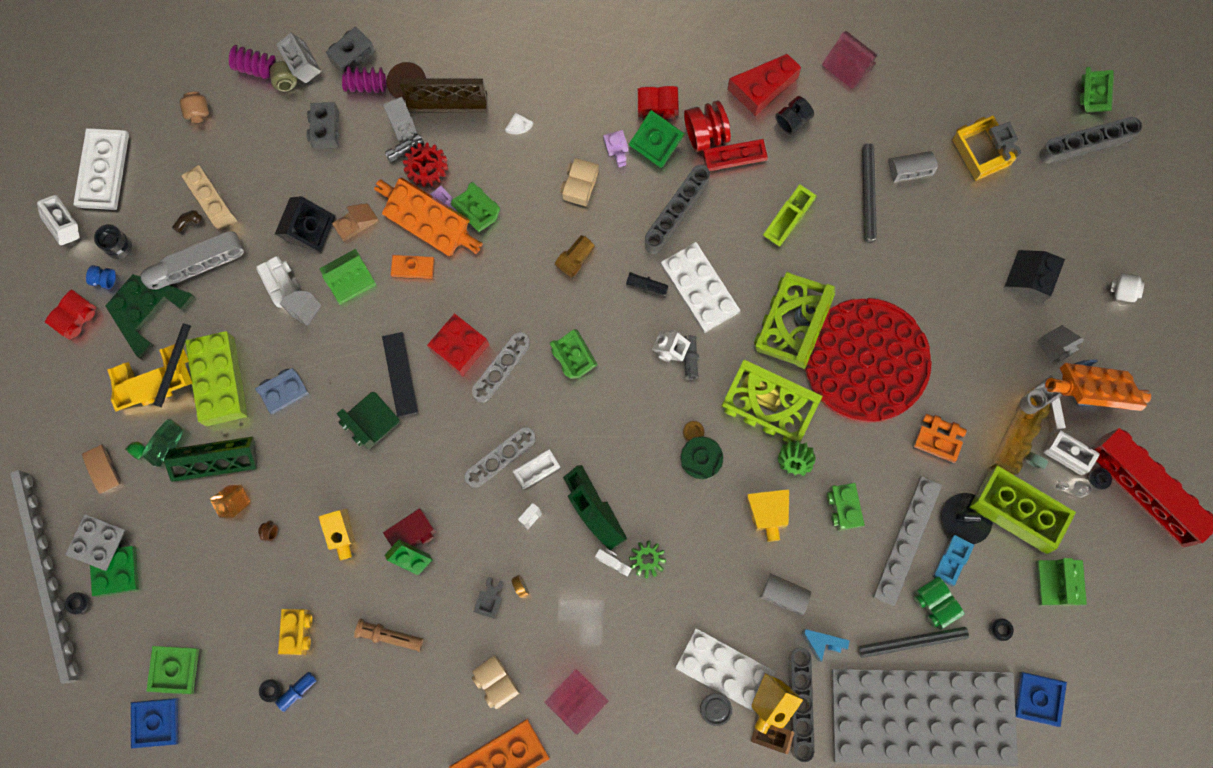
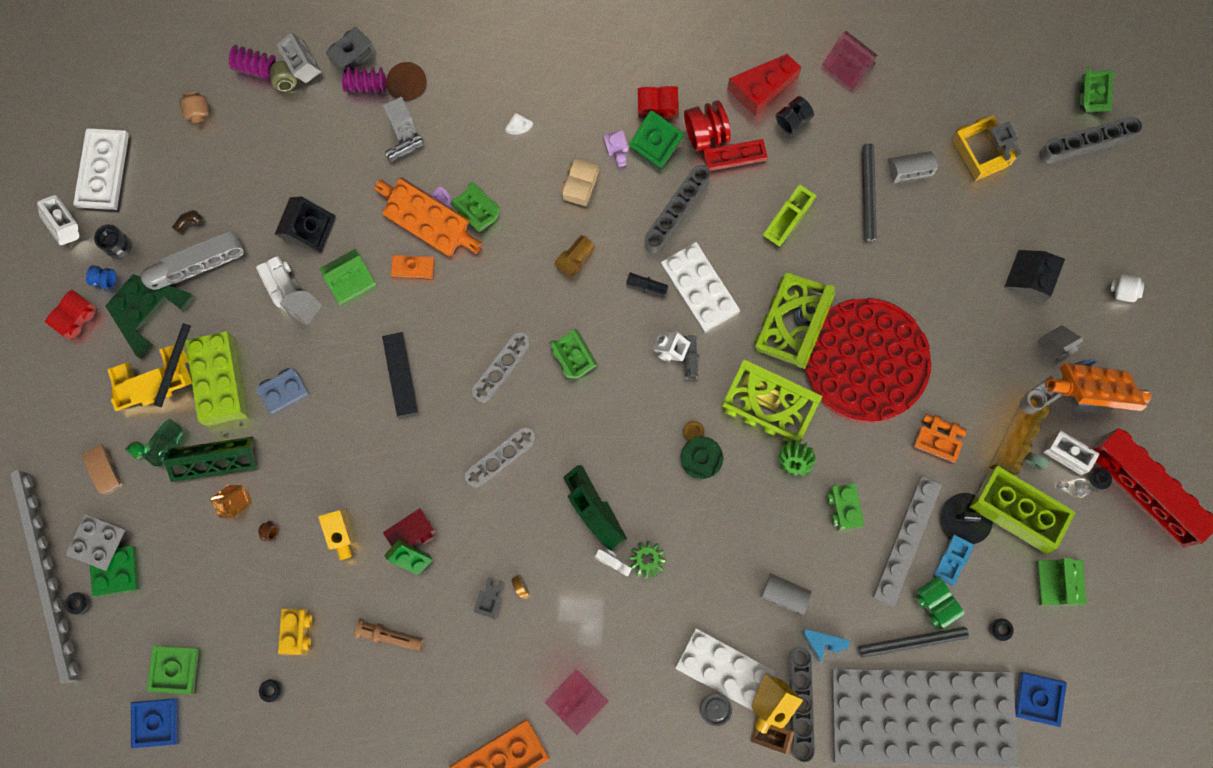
tan brick [181,165,238,232] -> none
blue axle [275,672,317,712] -> none
dark grey brick [307,102,339,149] -> none
medium nougat slope [332,203,379,242] -> none
dark green bracket [336,392,400,449] -> none
dark brown fence [400,78,488,113] -> none
red gear [403,142,448,188] -> none
red brick [427,313,489,377] -> none
tan brick [472,655,521,709] -> none
white plate [512,449,561,490] -> none
white tile [518,503,542,530] -> none
yellow torso [745,489,789,542] -> none
white tile [1045,398,1066,433] -> none

